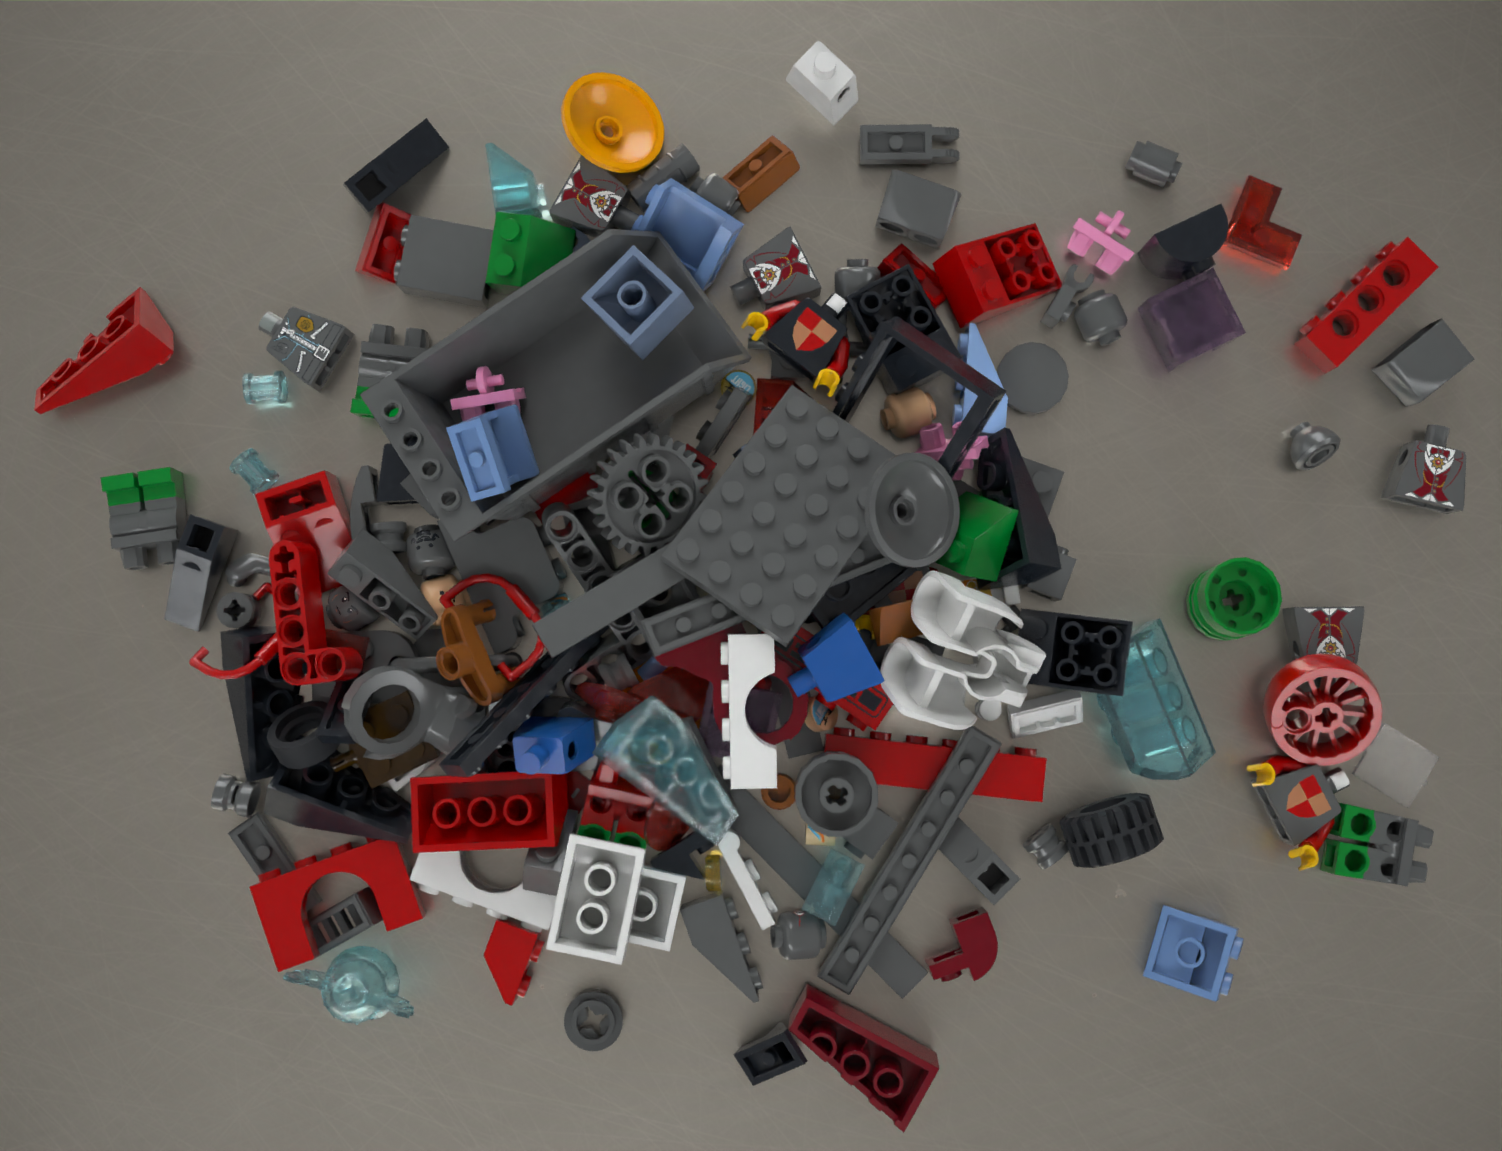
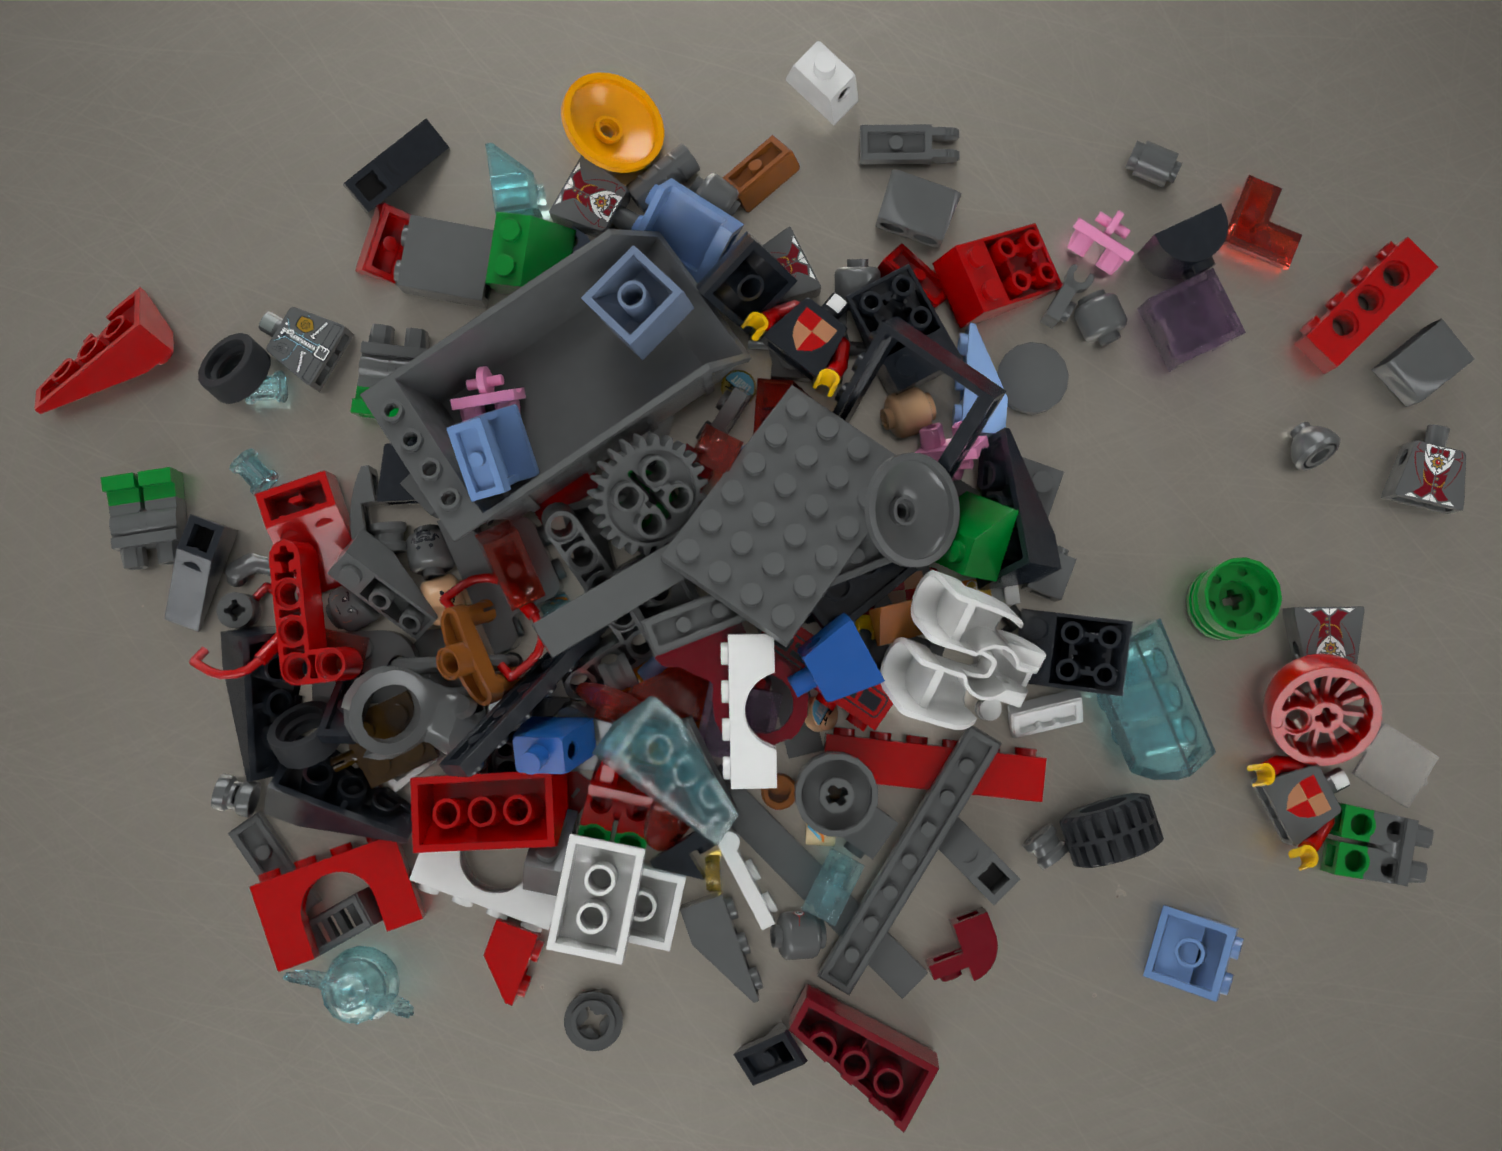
none -> black tyre [198,333,271,404]
none -> clear red slope [475,520,546,611]
none -> clear red brick [692,423,744,474]
none -> black brick [696,231,798,334]

